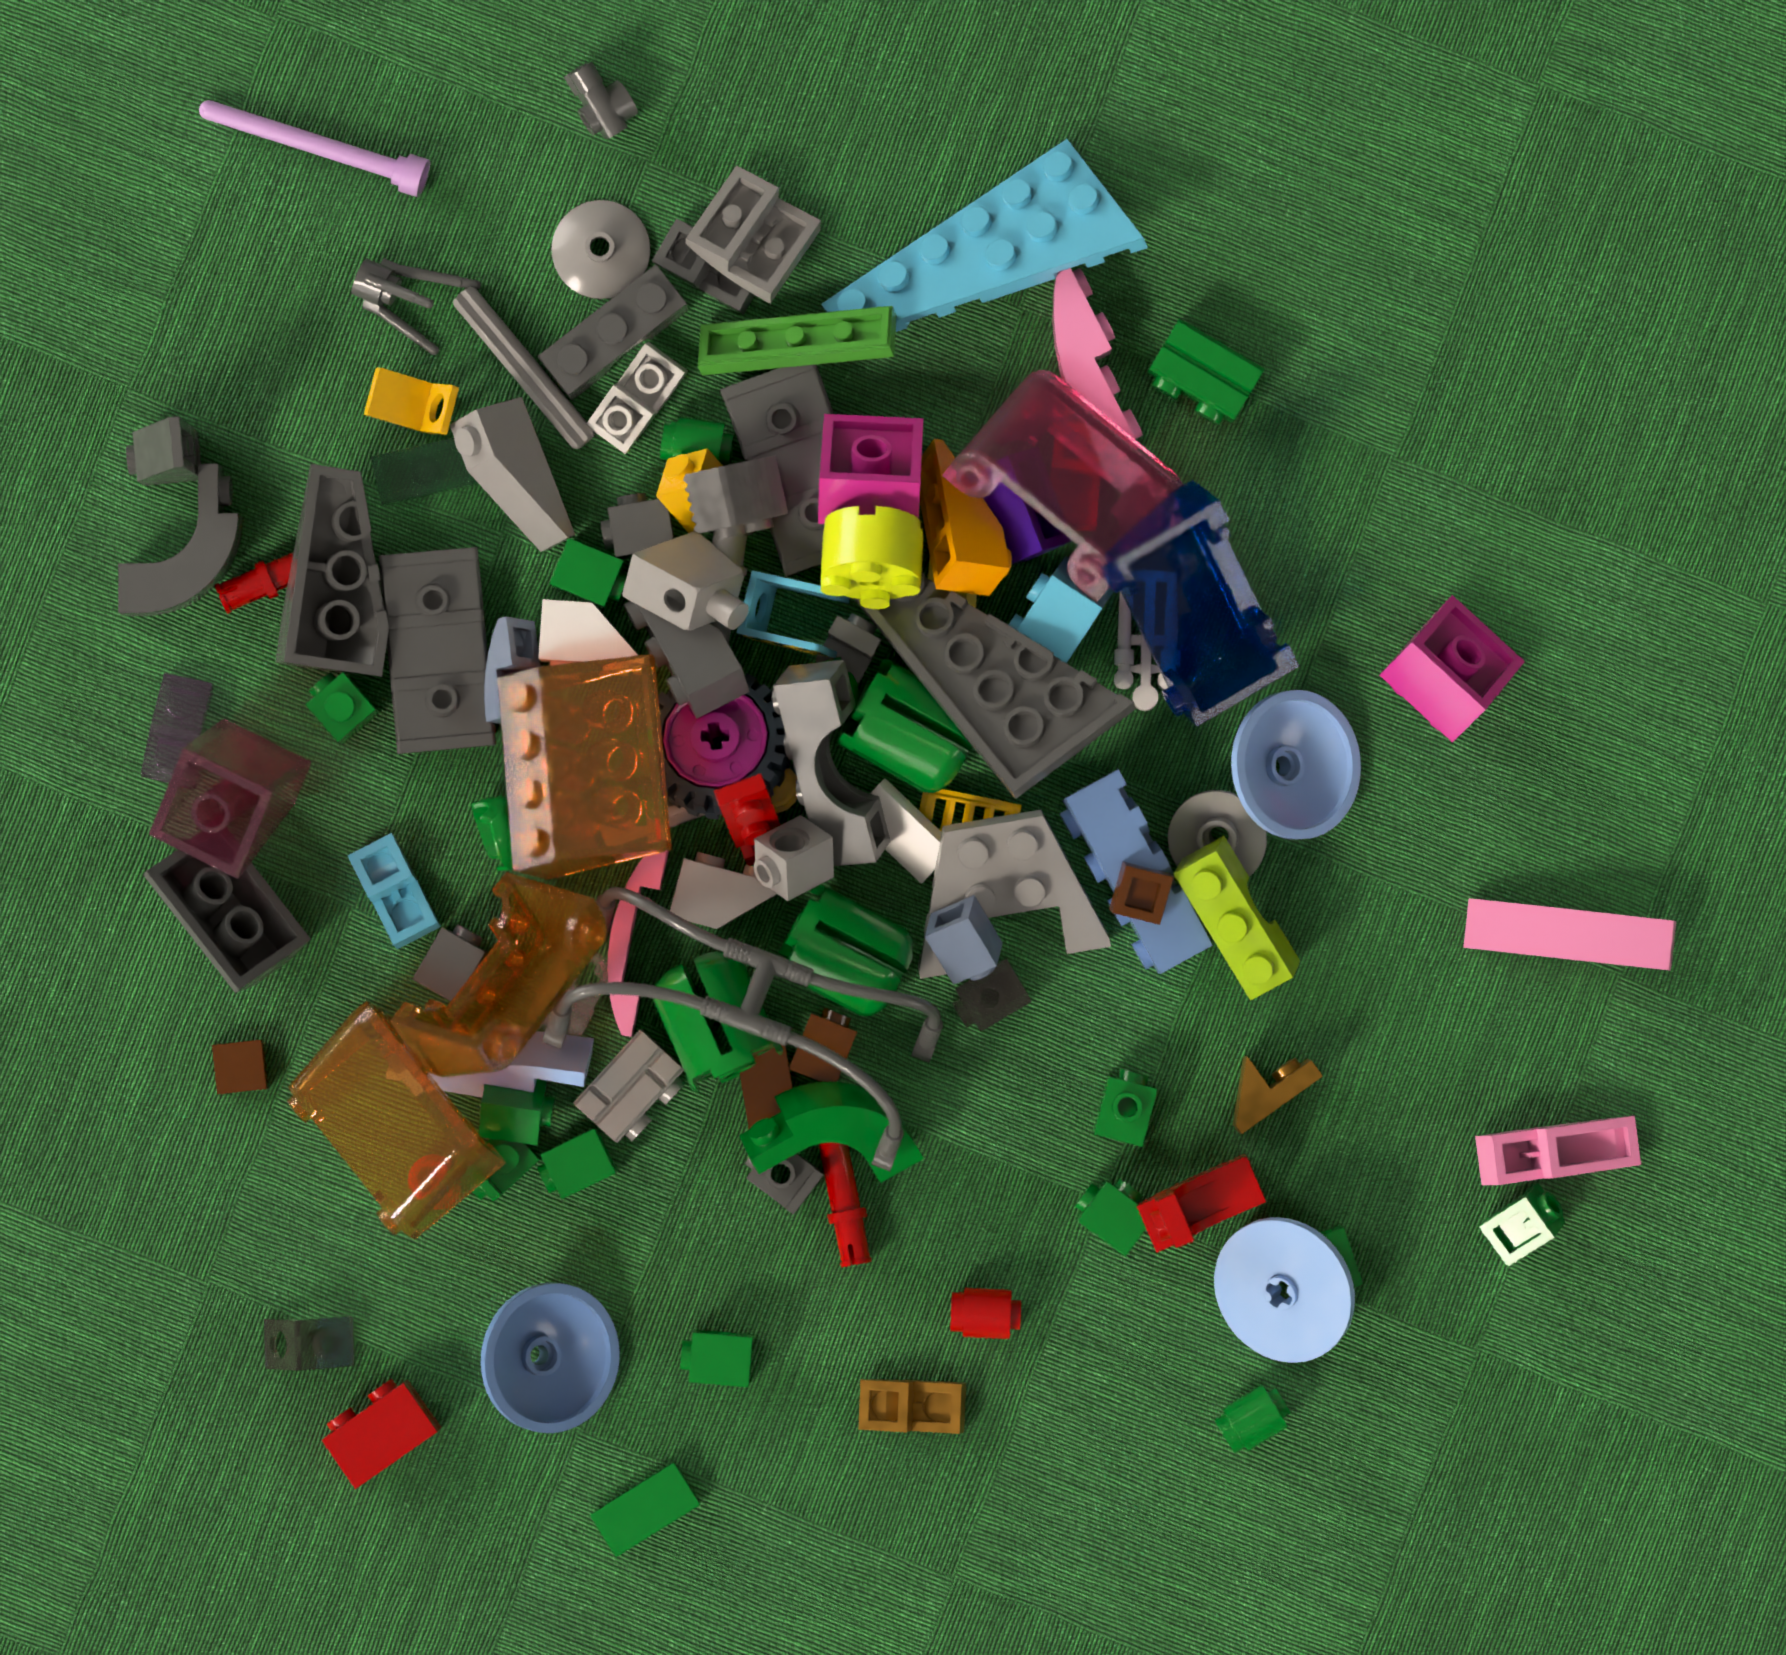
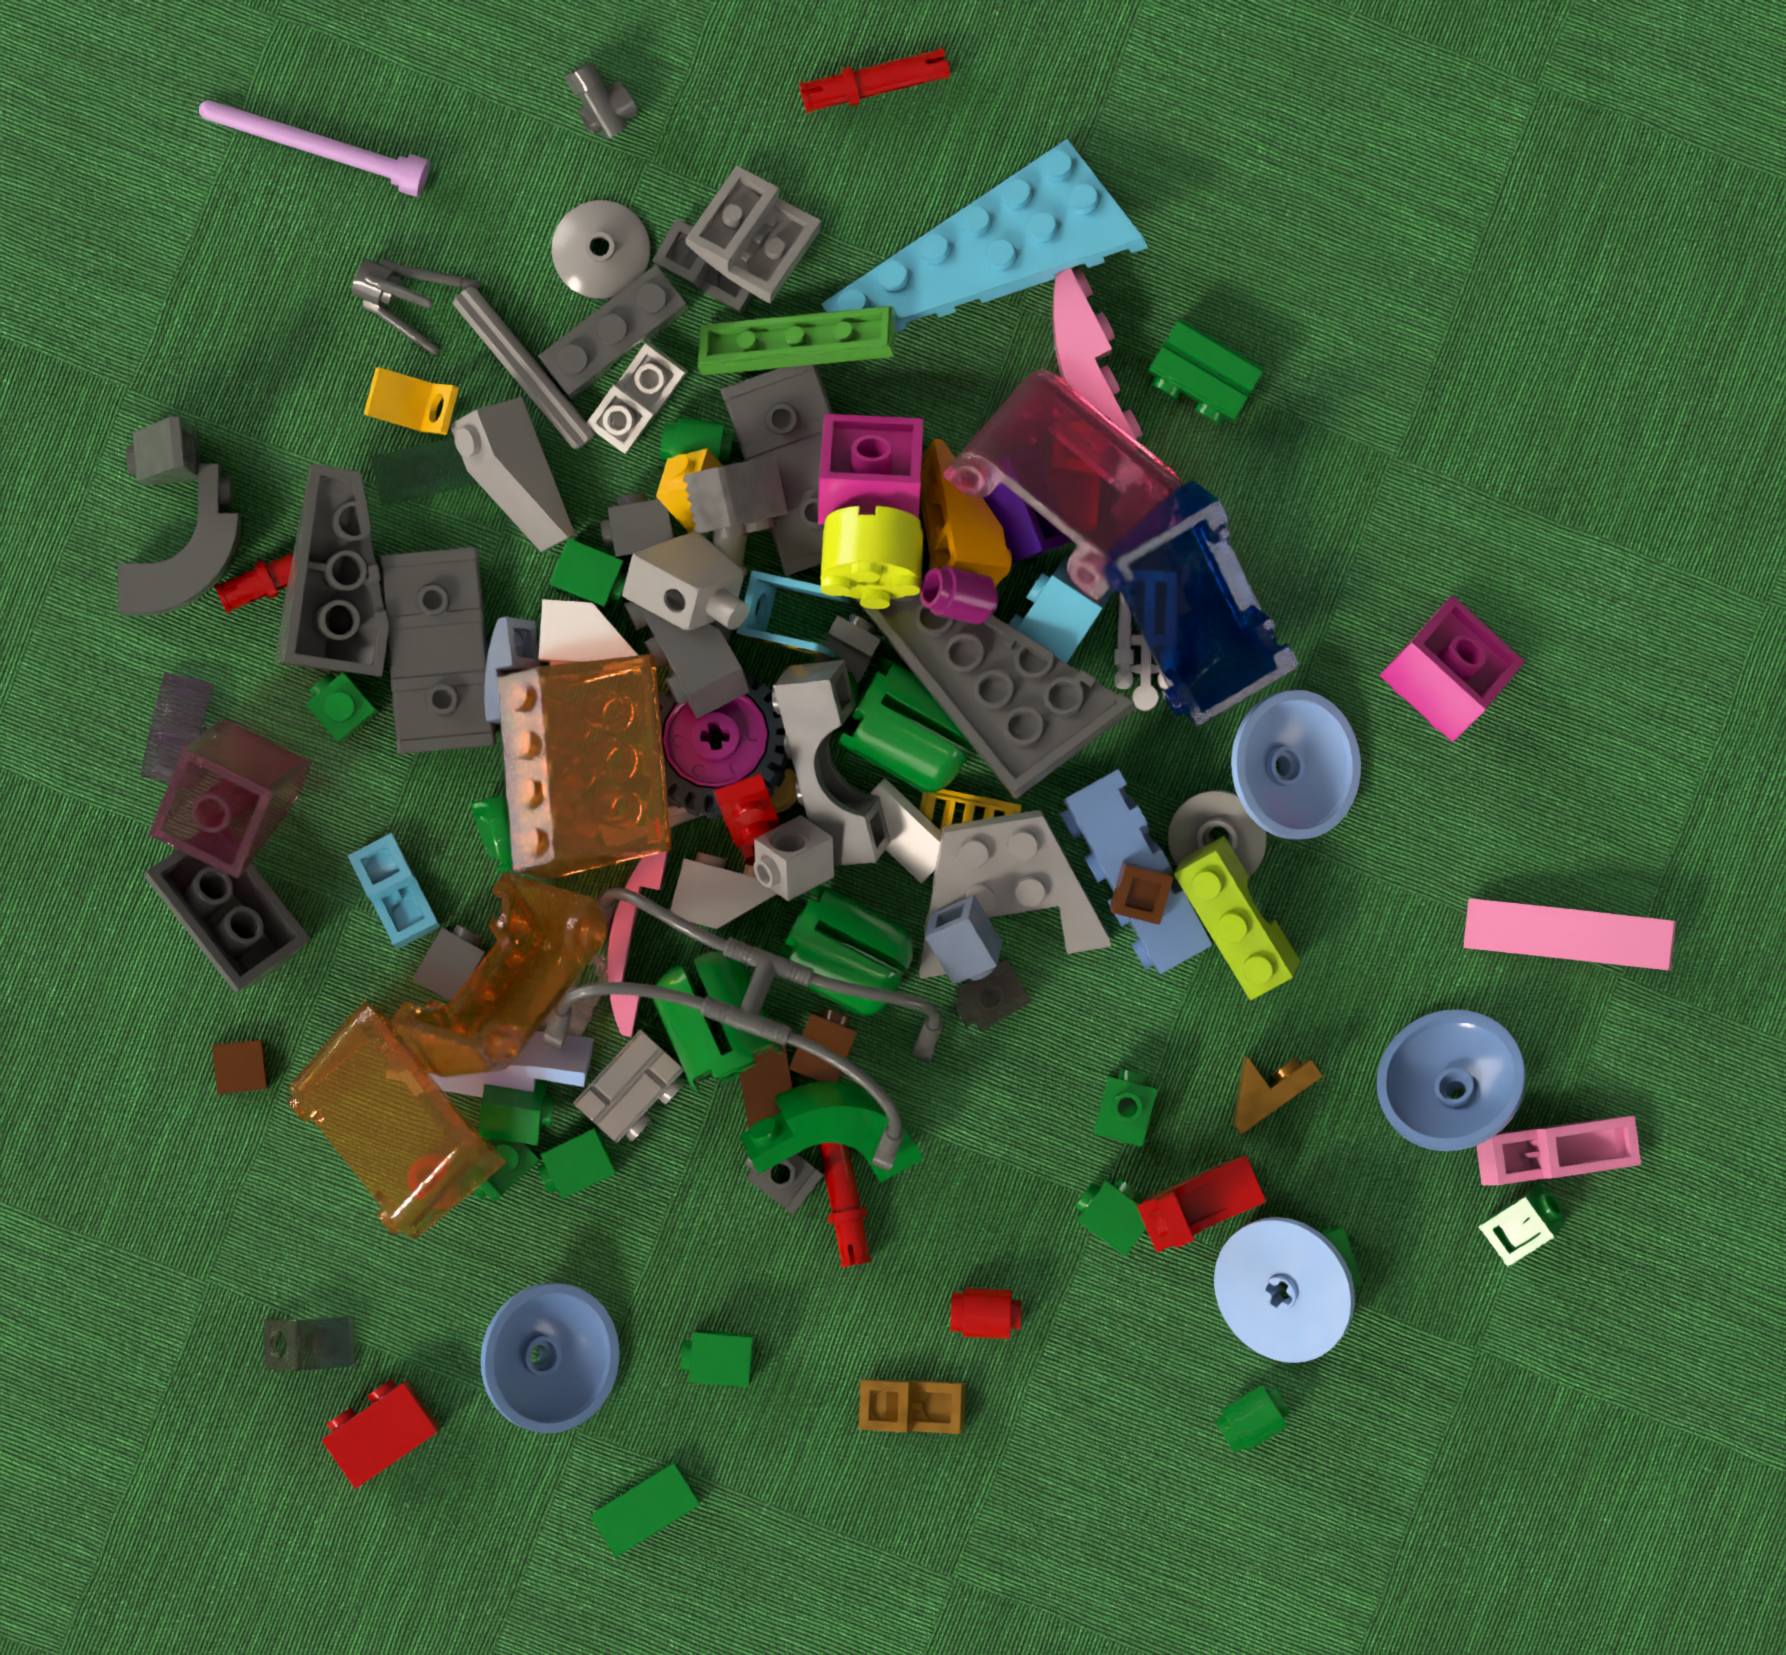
none -> red pin [799,47,950,114]
none -> magenta brick [920,566,998,625]
none -> medium blue dish [1377,1009,1526,1151]

